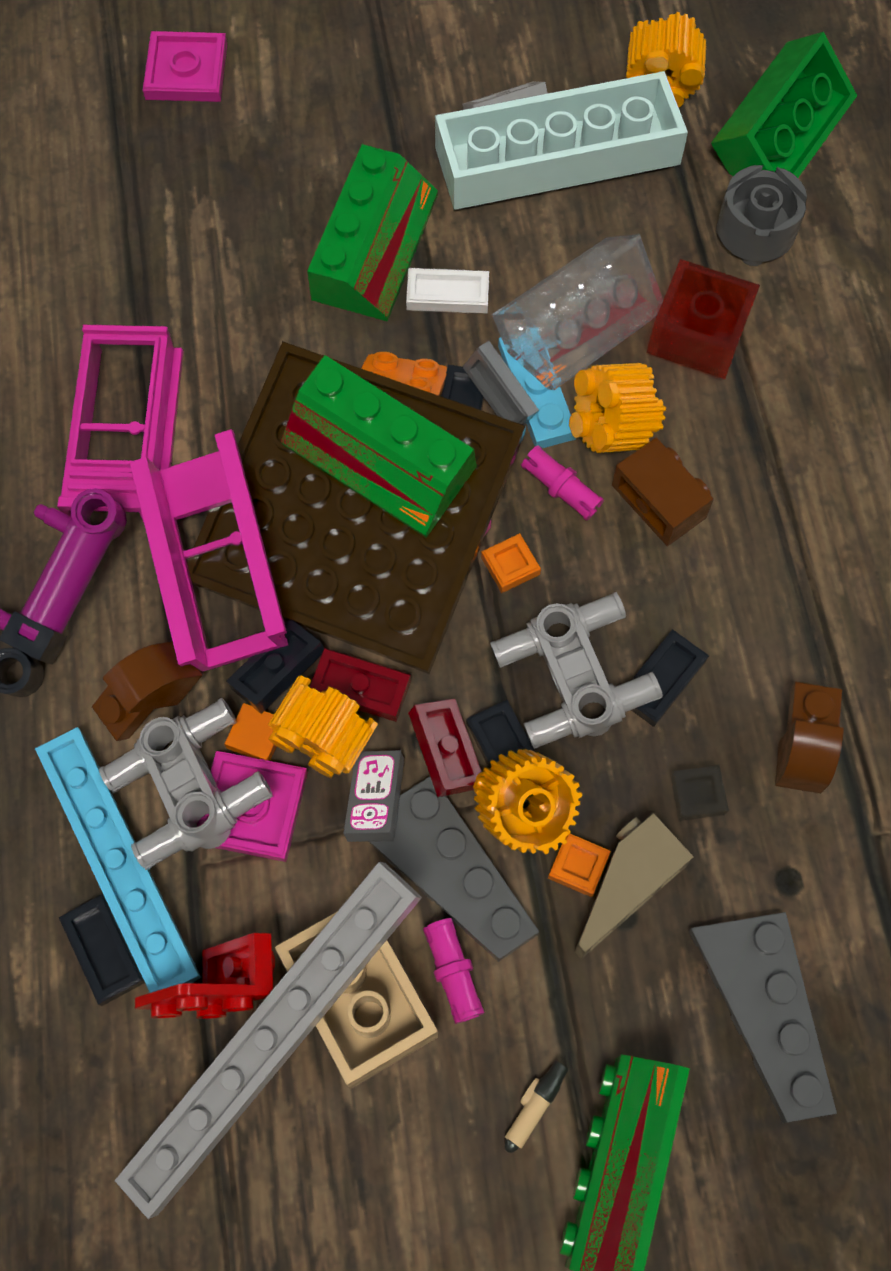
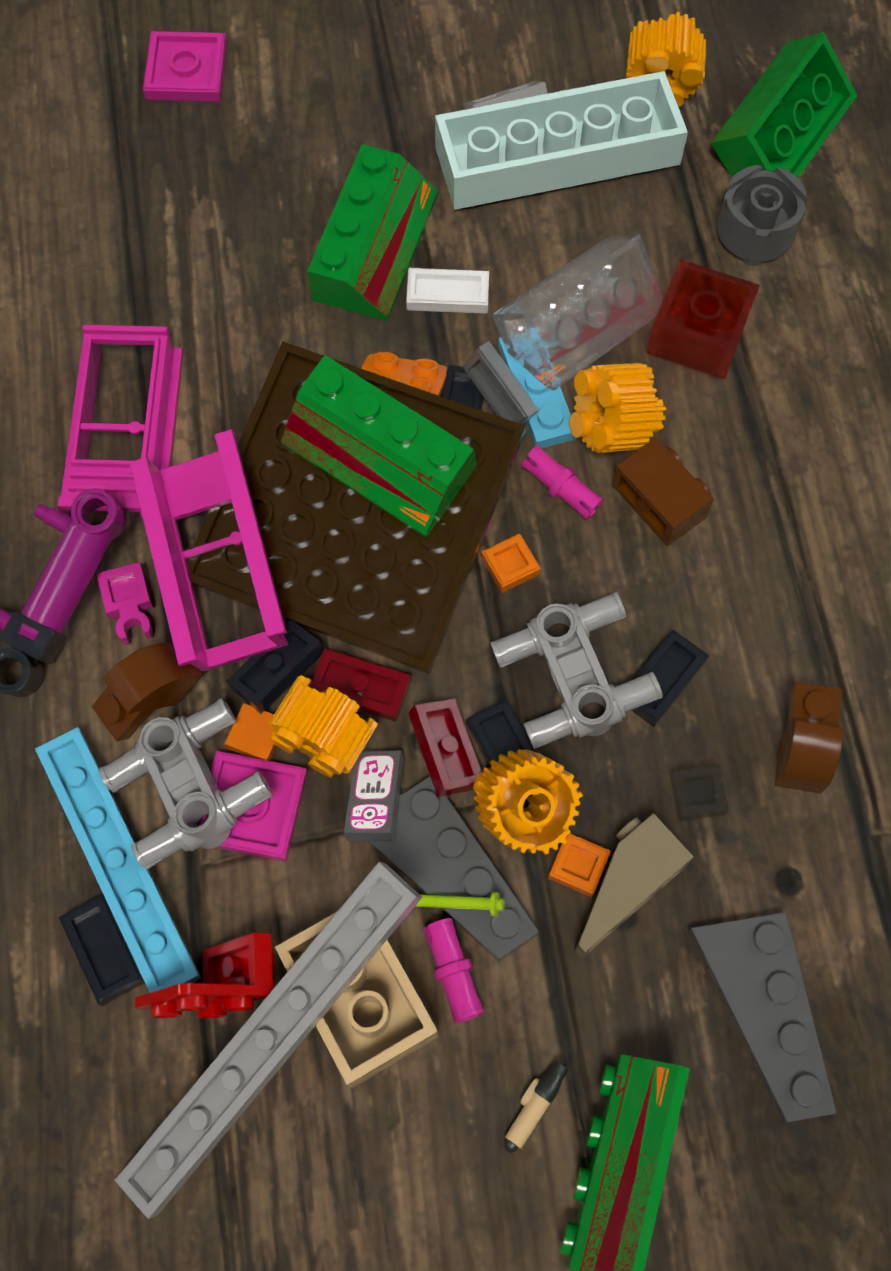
none -> dark pink plate [96,562,153,645]
none -> lime axle [415,892,505,917]

